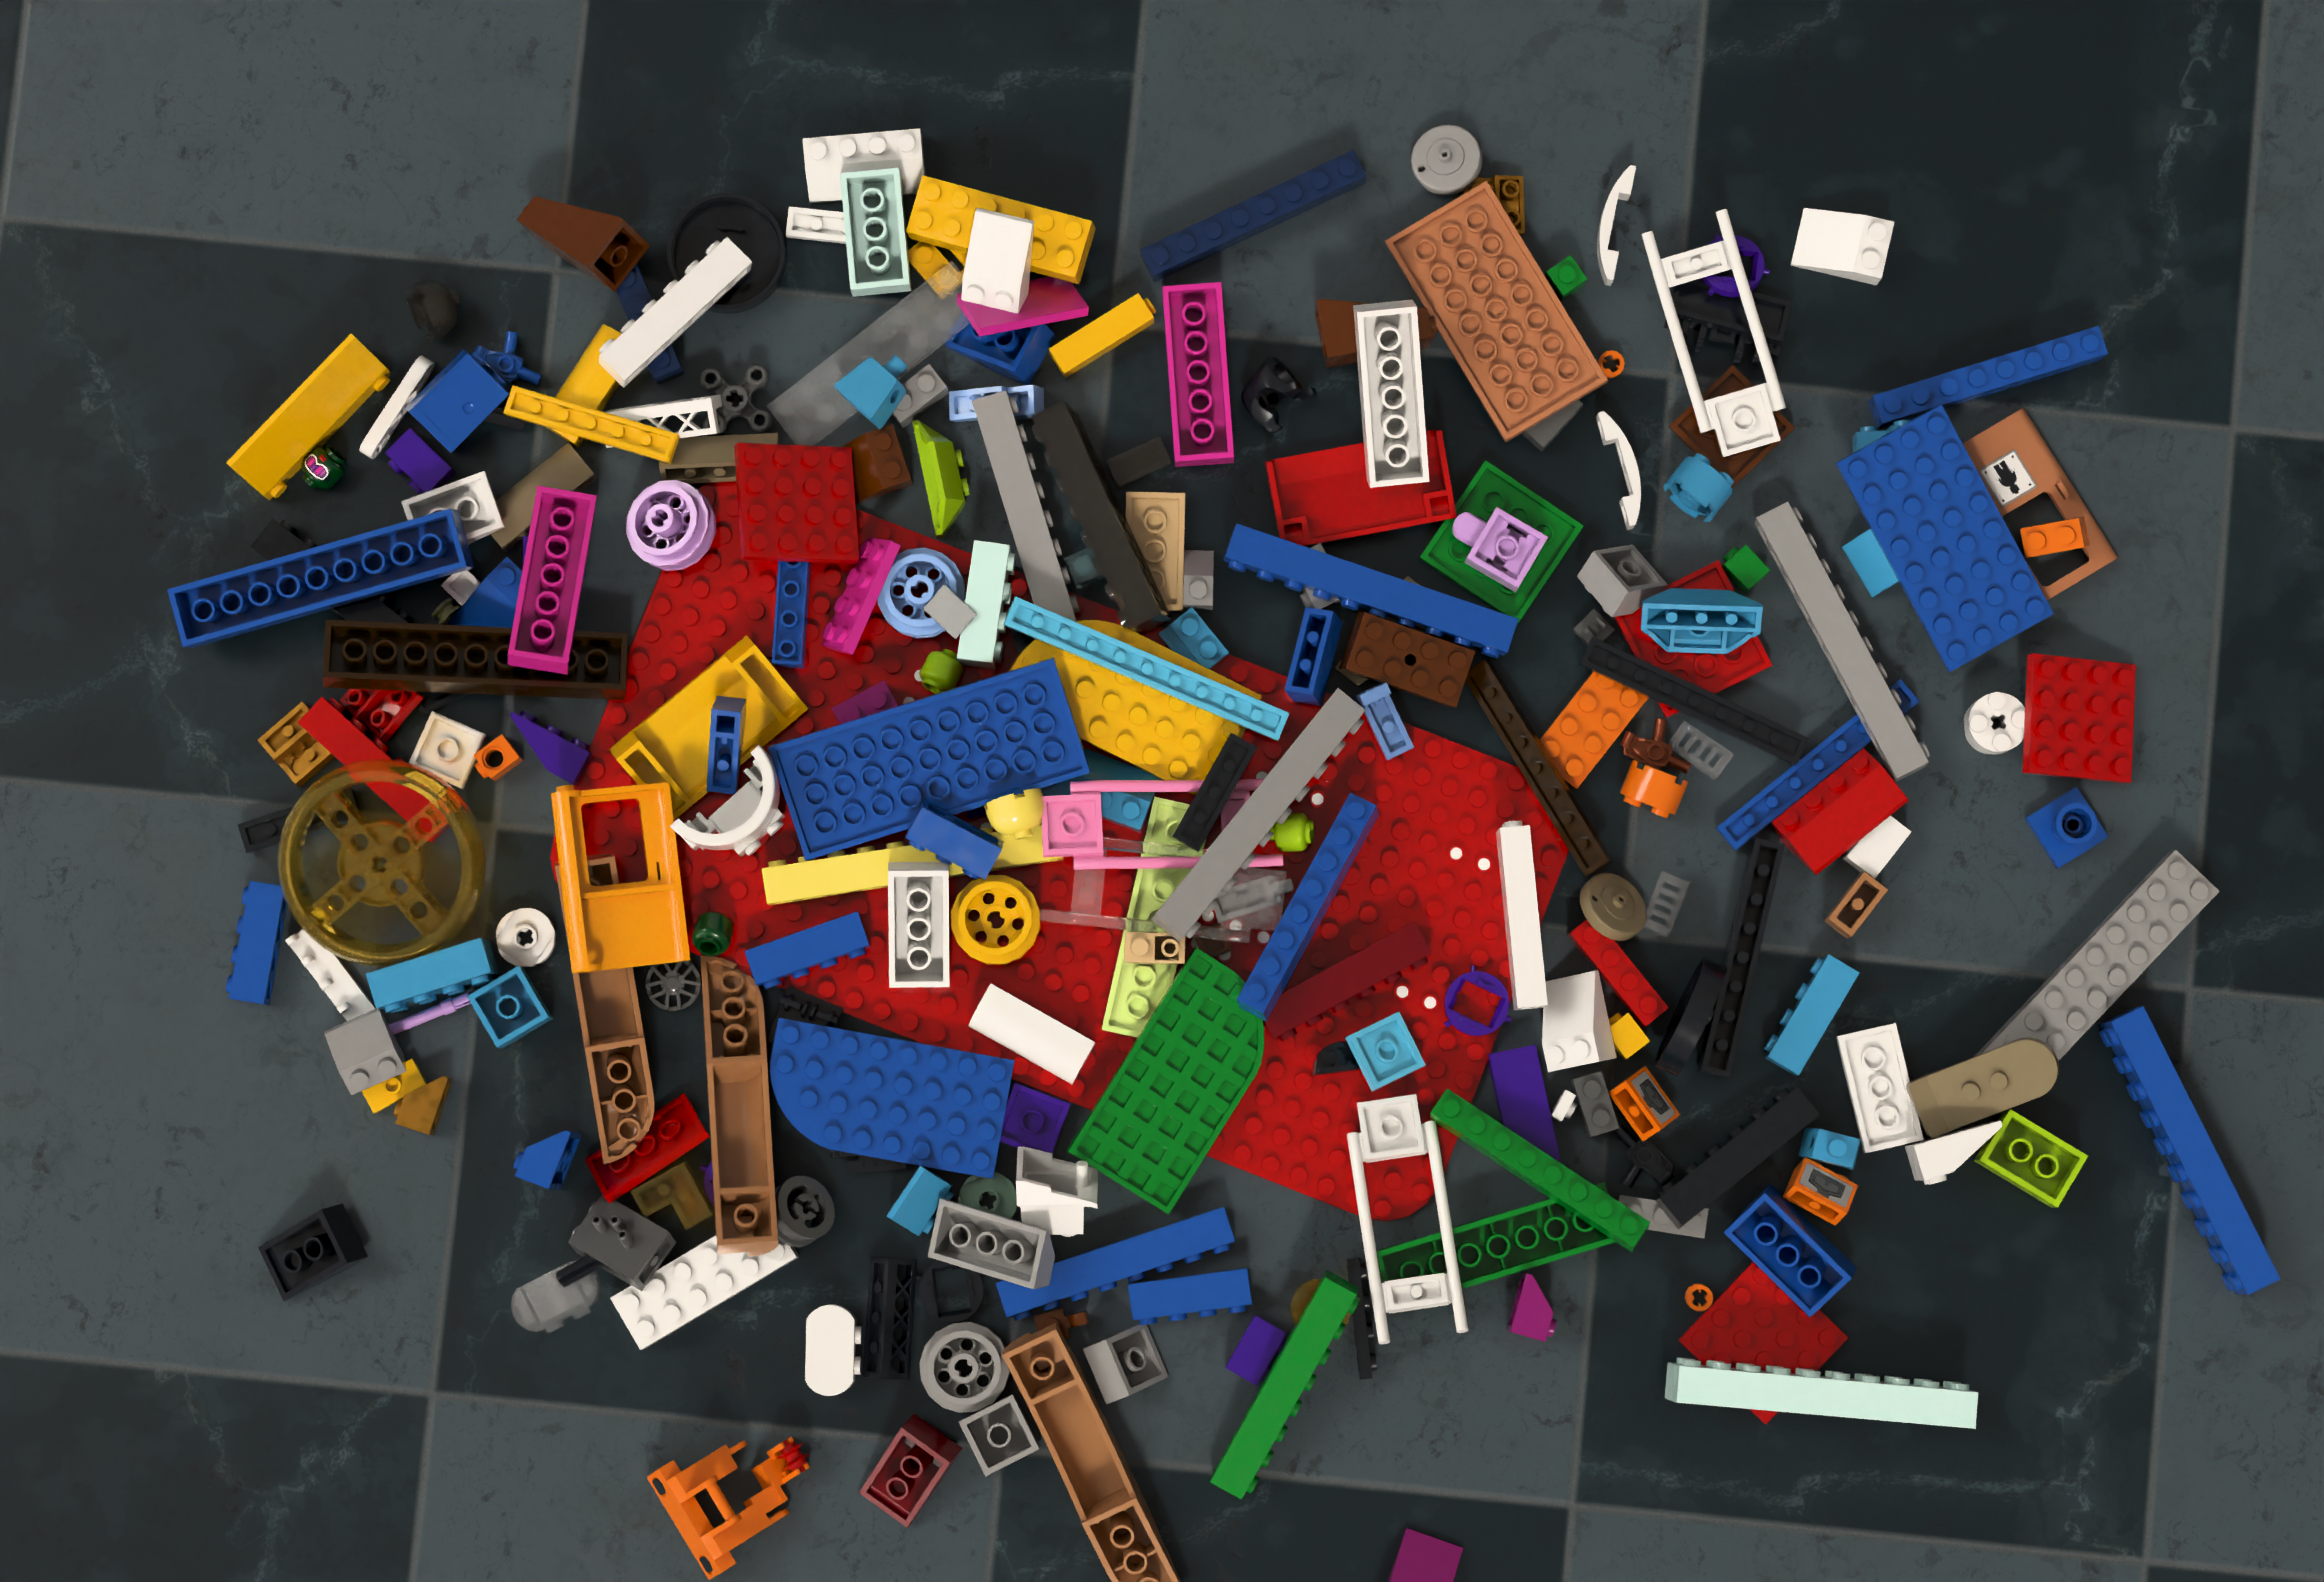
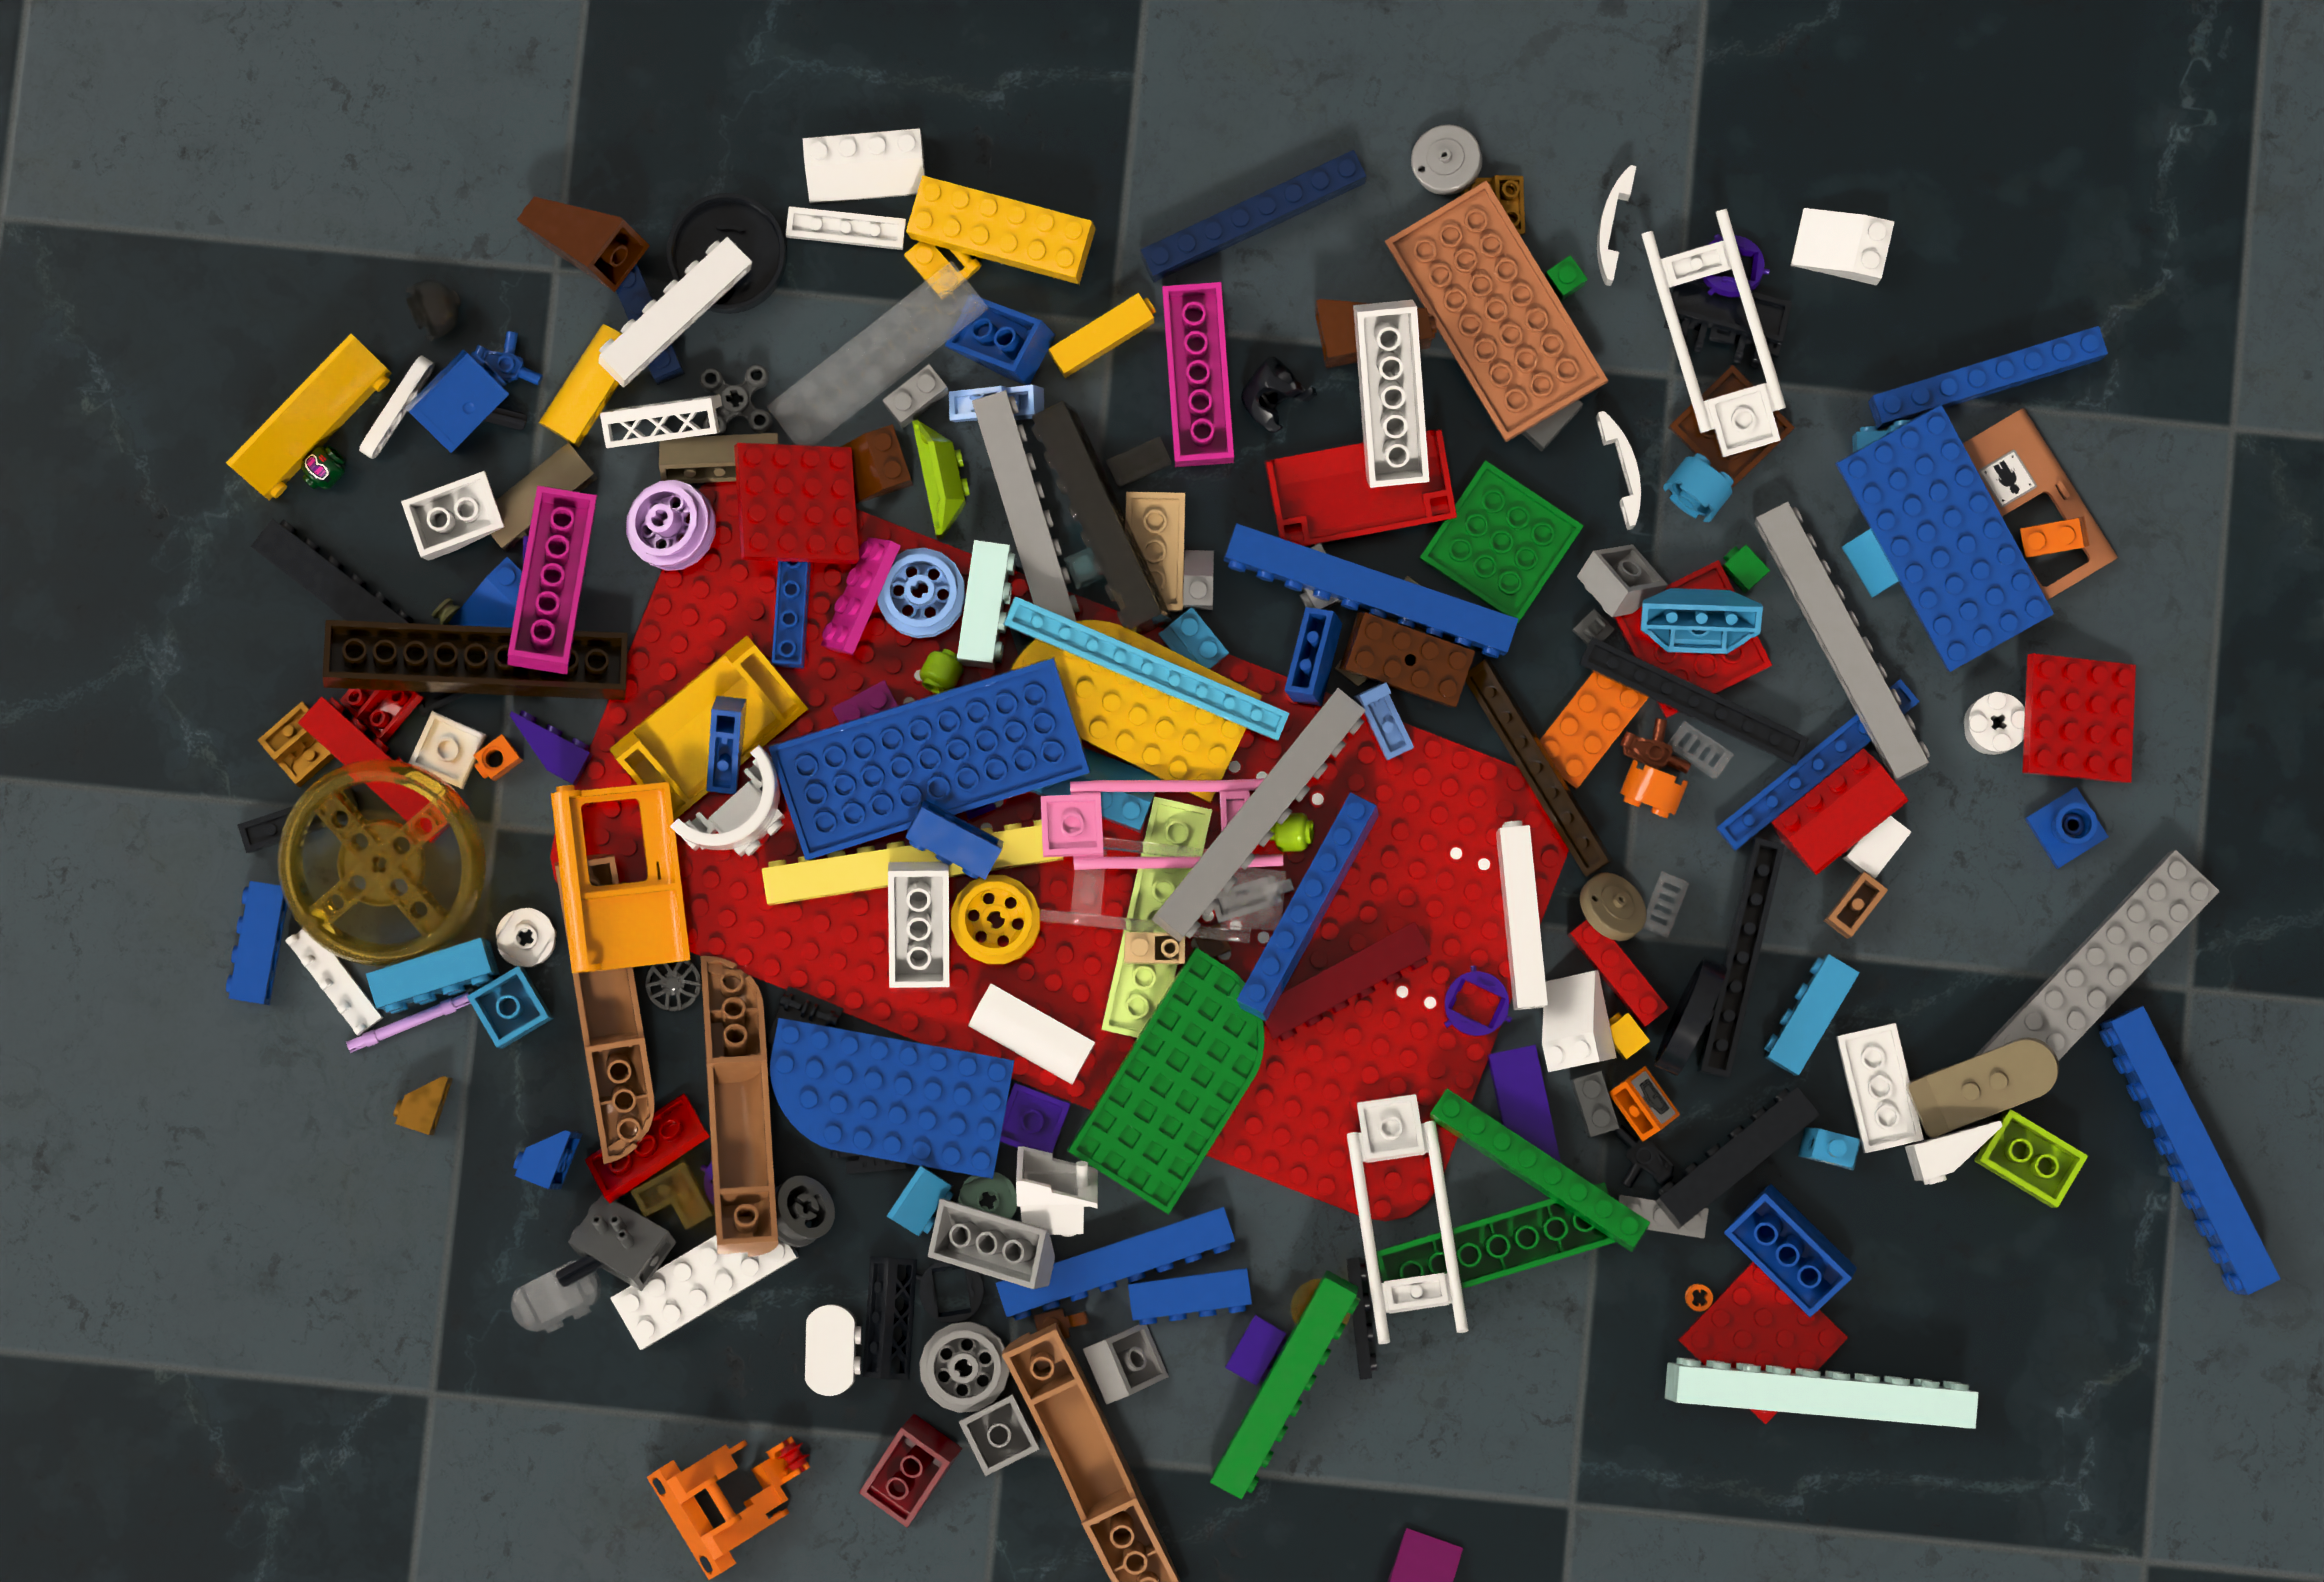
blue brick [167,508,475,648] -> none
black slope [258,1203,368,1301] -> none
light grey slope [324,1008,407,1095] -> none
yellow plate [362,1058,427,1114] -> none
dark purple brick [385,428,456,495] -> none
white plate [441,570,481,606] -> none
yellow tile [503,385,680,464] -> none
dark green head [692,911,734,956] -> none
blue brick [744,911,871,989] -> none
dark azure torso [834,355,908,430] -> none
light aqua brick [840,168,912,297] -> none
sticker [923,584,977,639] -> none
dark pink tile [956,277,1089,337] -> none
white slope [961,208,1034,314] -> none
light yellow cylinder [984,788,1044,840] -> none
black plate [1172,733,1257,852] -> none
black plate [1313,1041,1361,1076] -> none
medium azure plate [1345,1012,1426,1091] -> none
lavender brick [1452,507,1548,593] -> none
magenta slope [1507,1272,1557,1342] -> none
white plate [1551,1090,1577,1122] -> none
orange bush [1597,350,1625,378] -> none
orange brick [1783,1157,1858,1226] -> none

